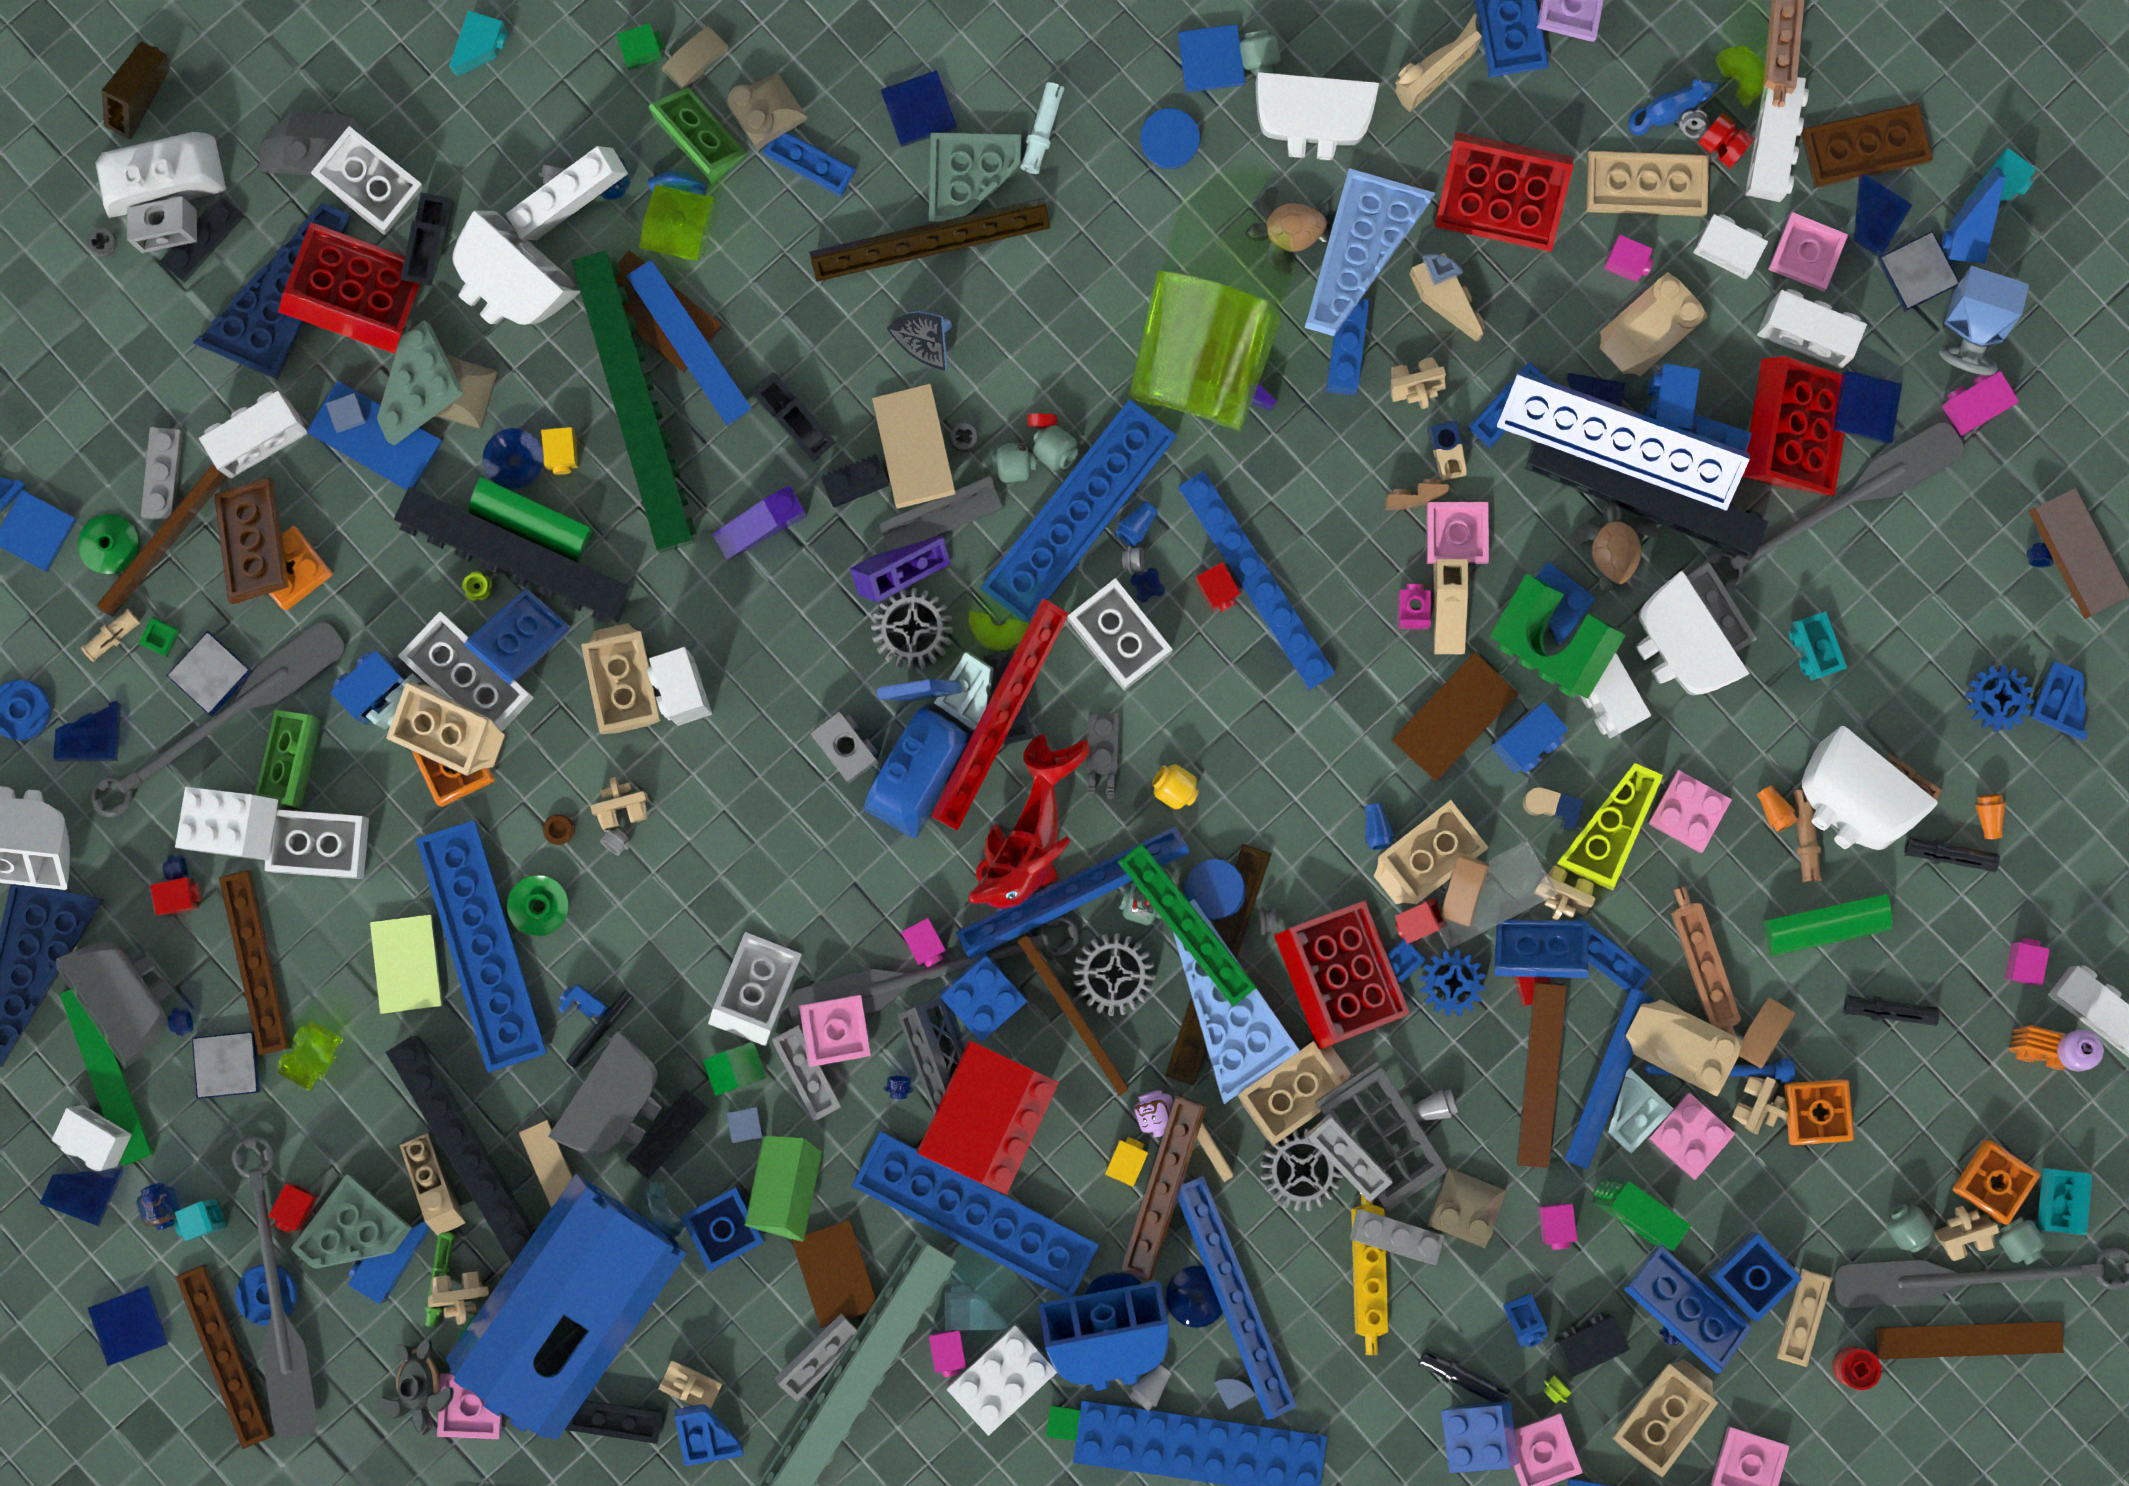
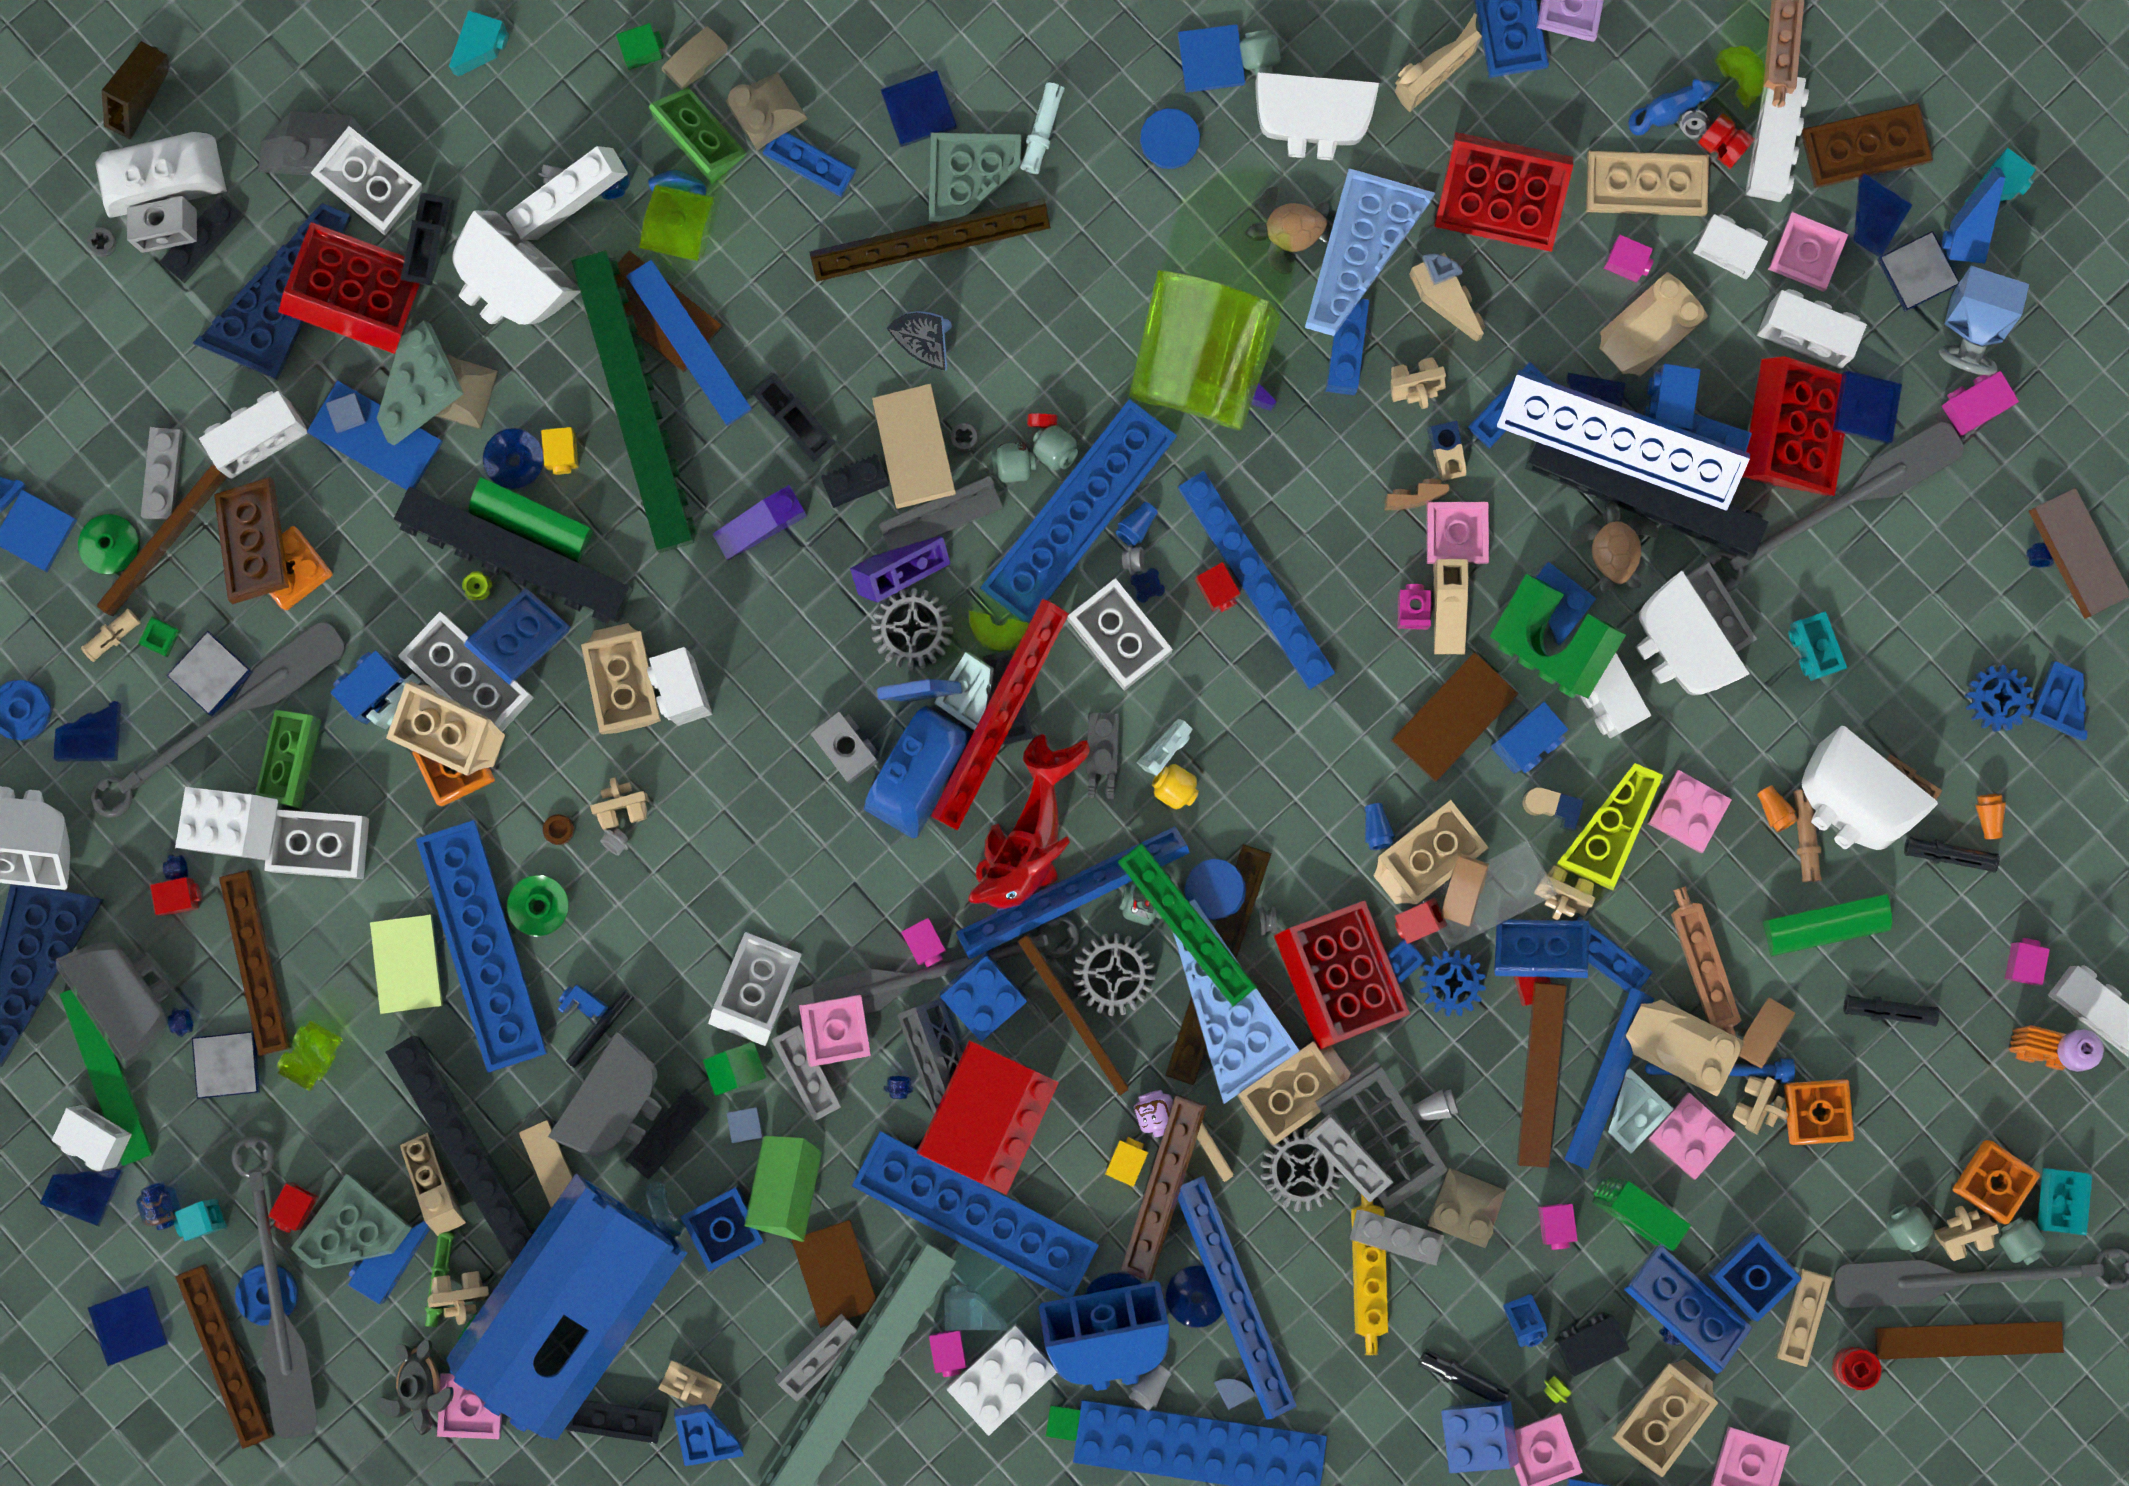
none -> light aqua wing [1136,719,1193,776]

